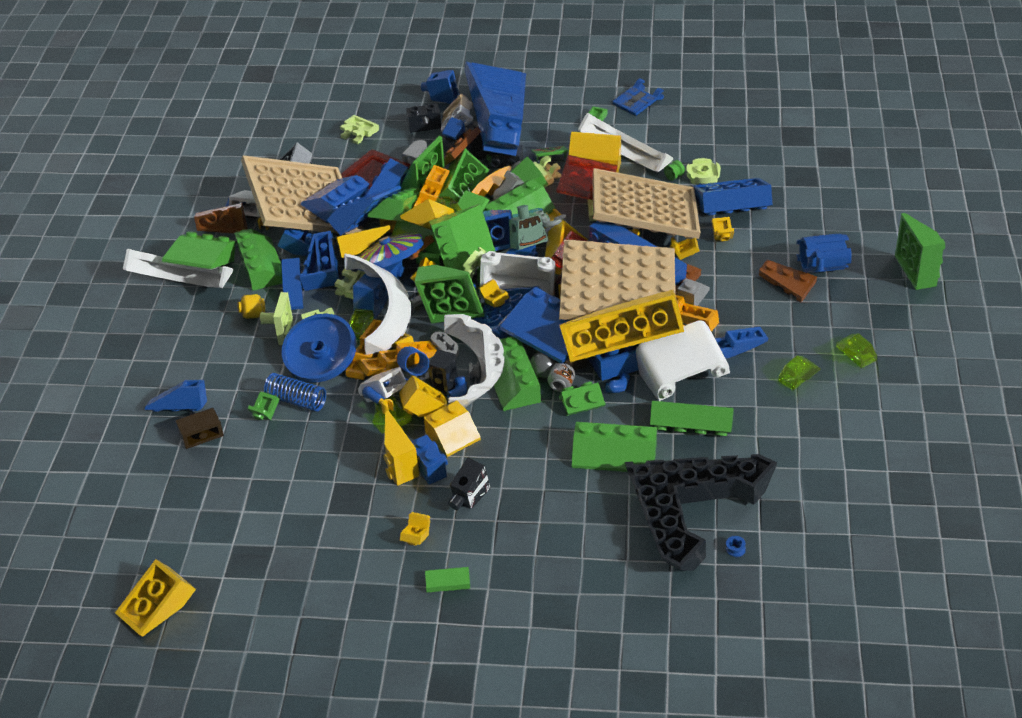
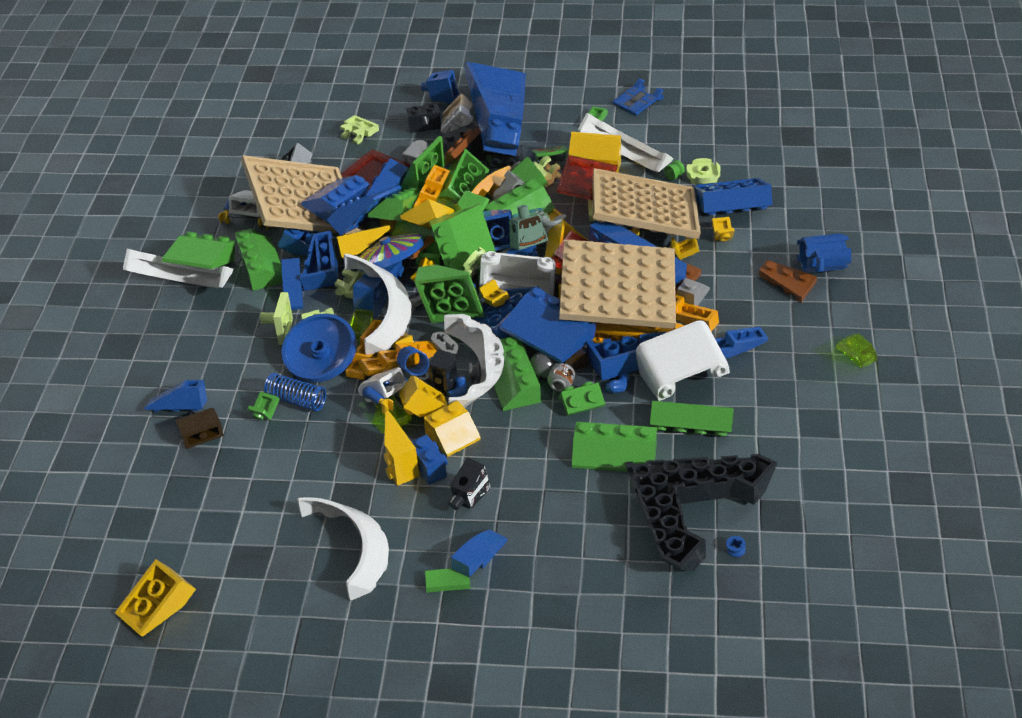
dark orange wing [194,203,248,234] -> none
yellow head [237,294,265,319] -> none
yellow bracket [400,512,430,545] -> none
blue slope [442,117,465,140] -> none
yellow slope [560,289,684,362] -> none
clear neon green slope [778,355,821,390] -> none
bright green slope [895,213,945,290] -> none
none -> white windscreen [297,497,389,600]
none -> blue slope [451,529,507,578]

